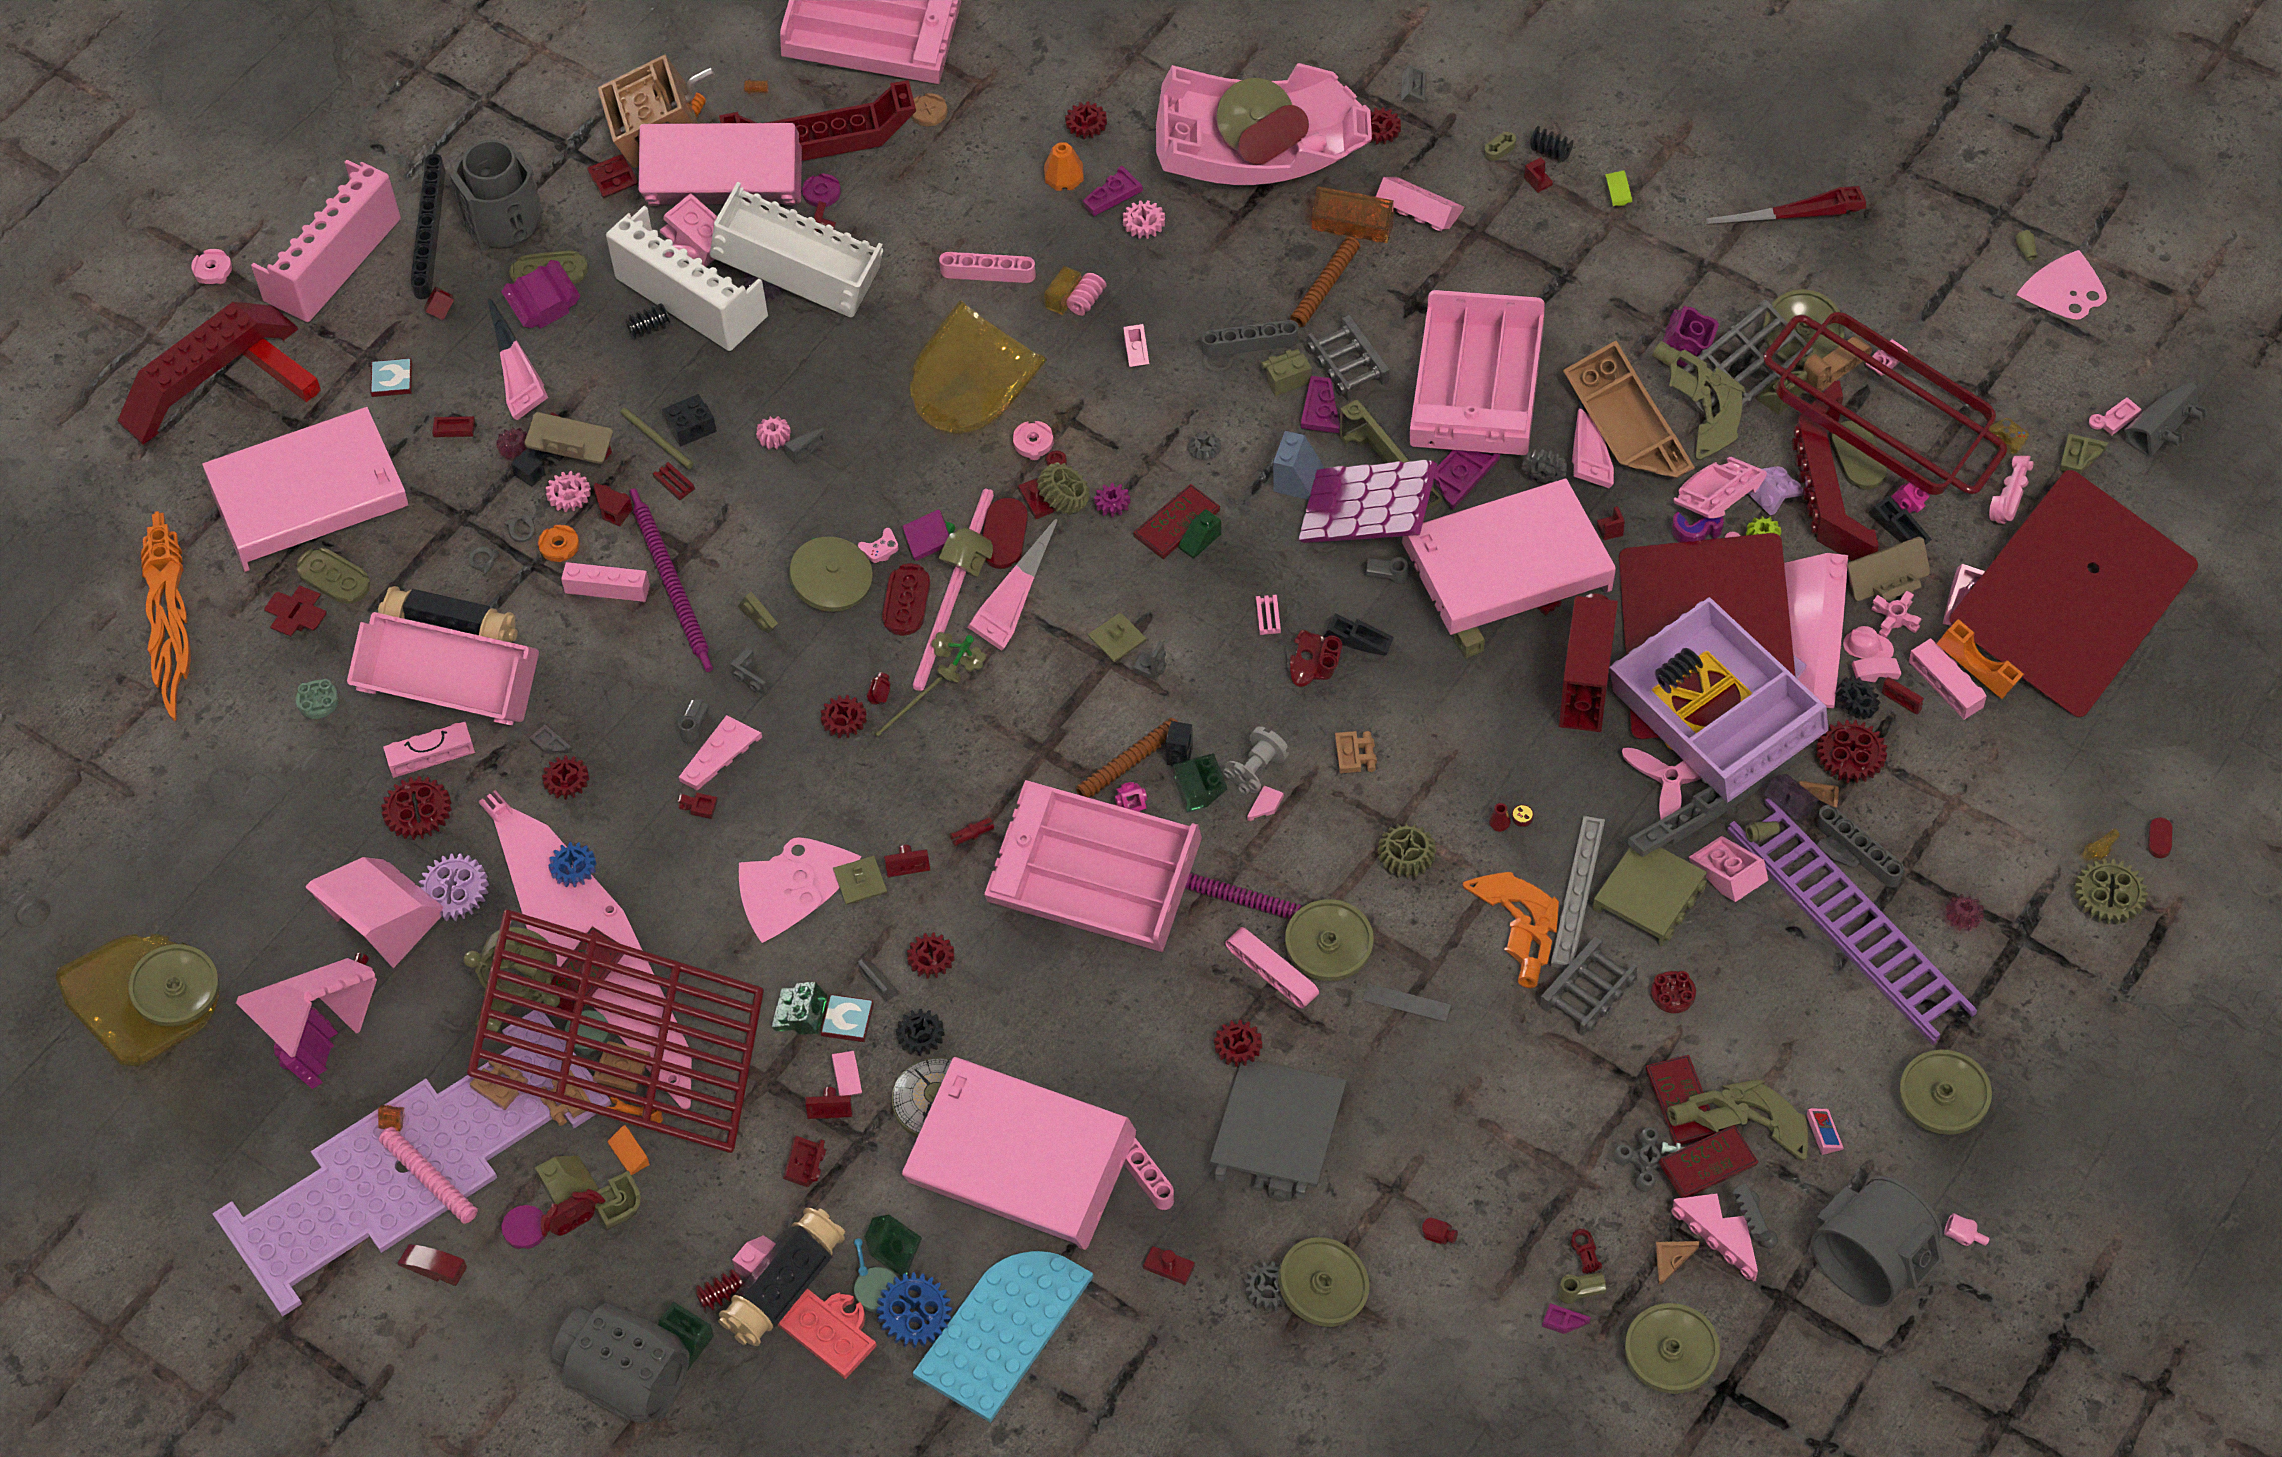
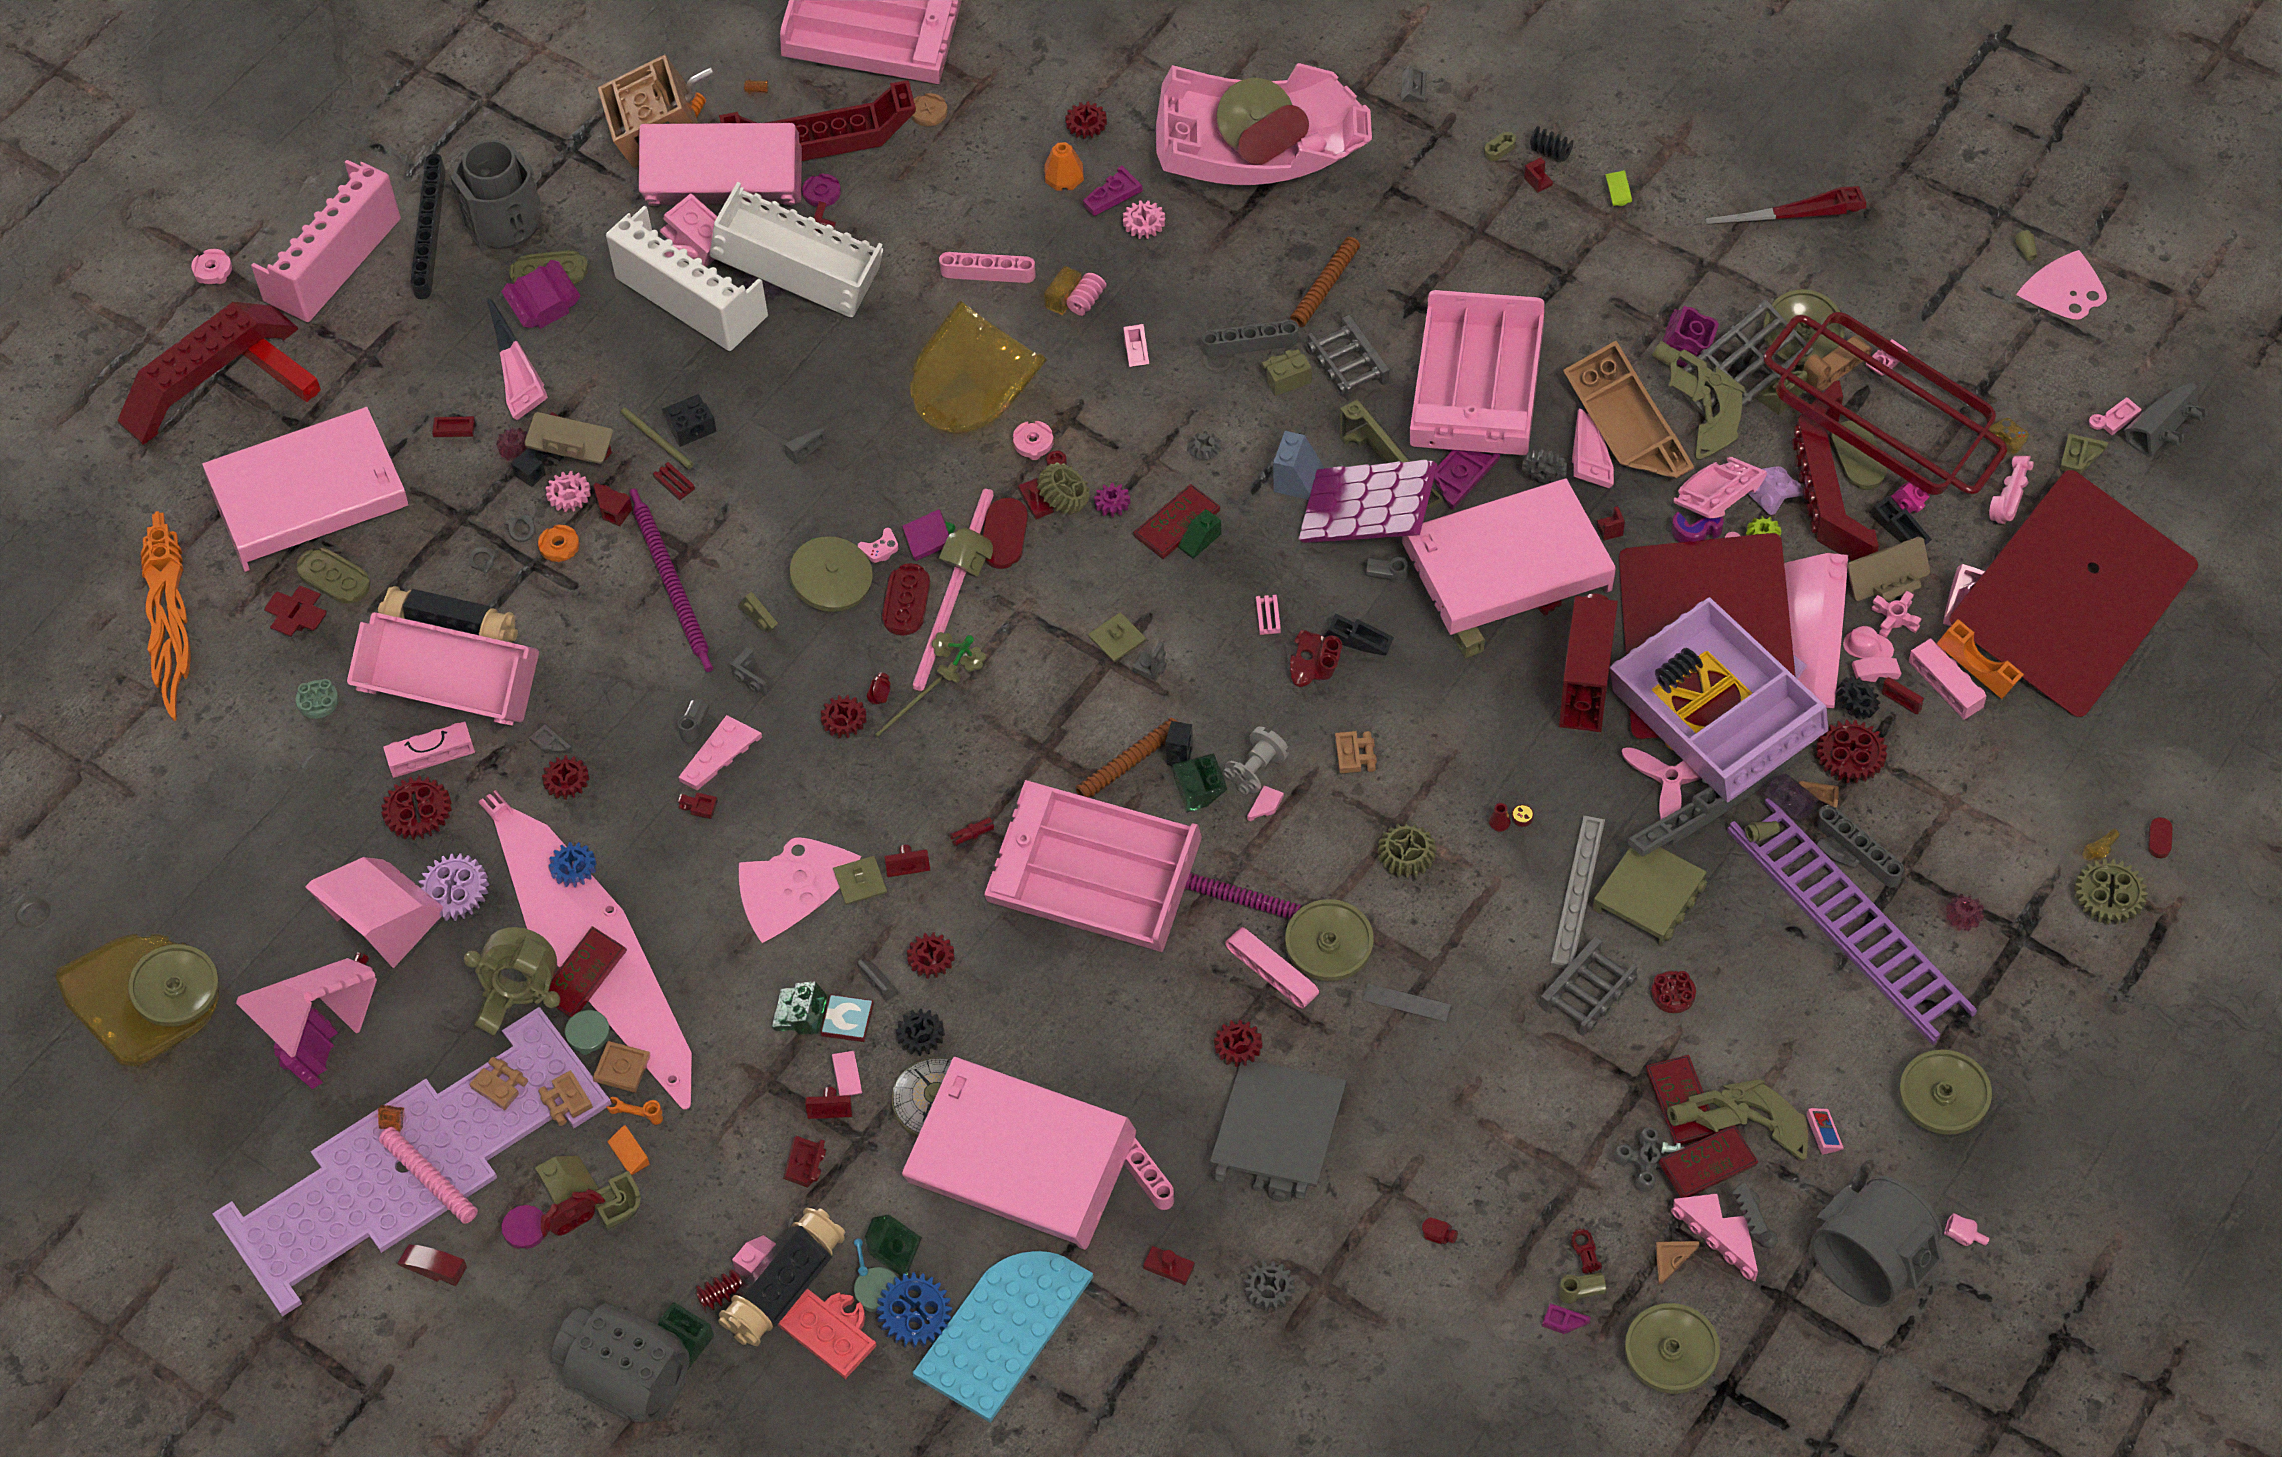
tile [371,358,412,397] -> none
dark red panel [424,286,454,320] -> none
dark red bar [467,909,764,1153] -> none
bright pink brick [561,562,650,602] -> none
dark red slope [587,154,638,198] -> none
black piece [626,303,670,340] -> none
bright pink gear [756,416,791,450] -> none
bright pink plate [967,519,1057,651] -> none
dark pink brick [1115,782,1147,812] -> none
olive dish [1278,1237,1369,1327] -> none
magenta wing [1301,376,1340,433] -> none
clear orange slope [1312,186,1394,243] -> none
dark red gear [1369,107,1401,145] -> none
bright pink slope [1375,177,1464,231] -> none
orange piece [1463,872,1559,988] -> none
bright pink slope [1689,836,1768,902] -> none

